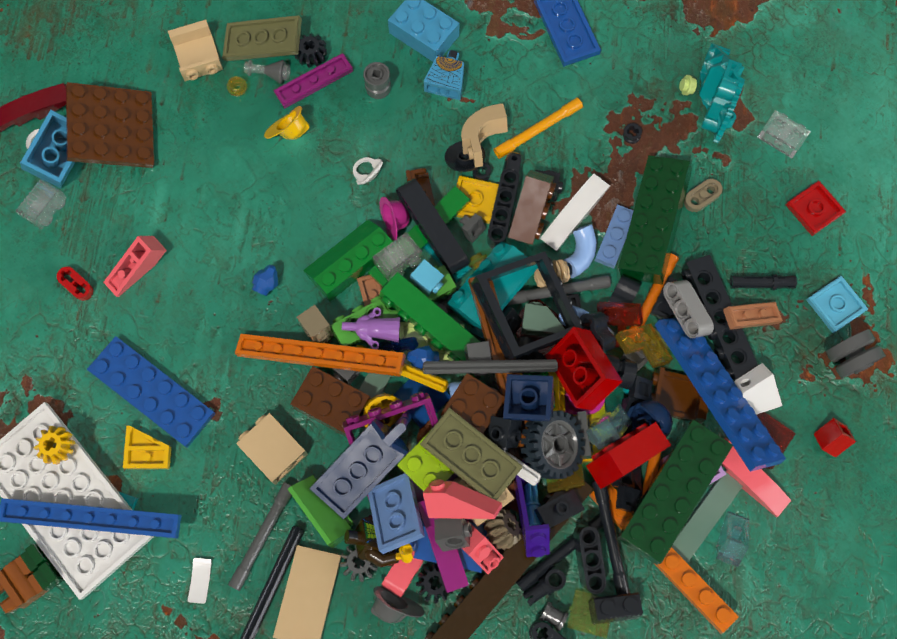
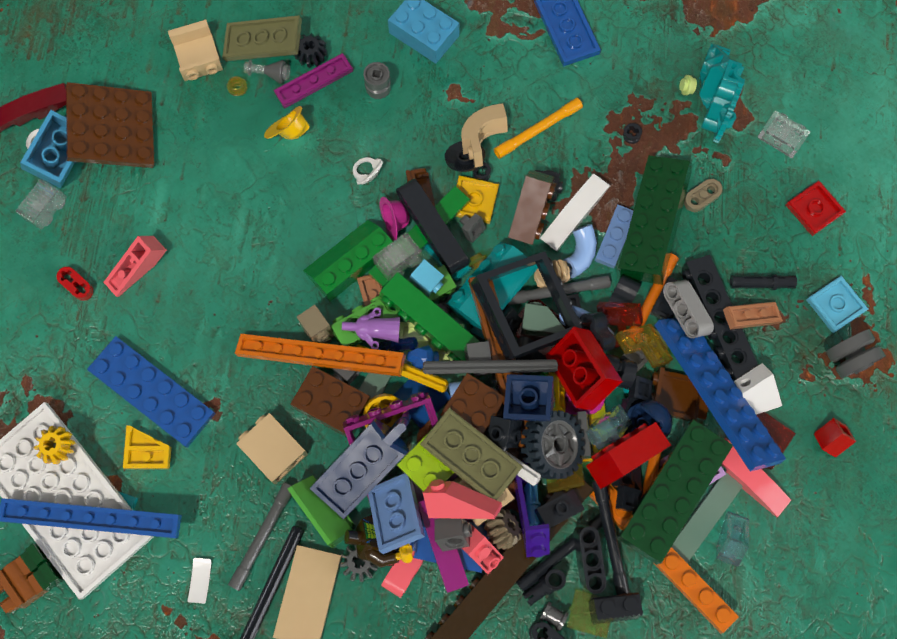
blue rock [252,265,278,296] -> none
dark grey piece [371,586,424,623] -> none
black gear [416,563,453,604] -> none
dark azure torso [424,50,464,100] -> none
black piece [487,152,522,249] -> none

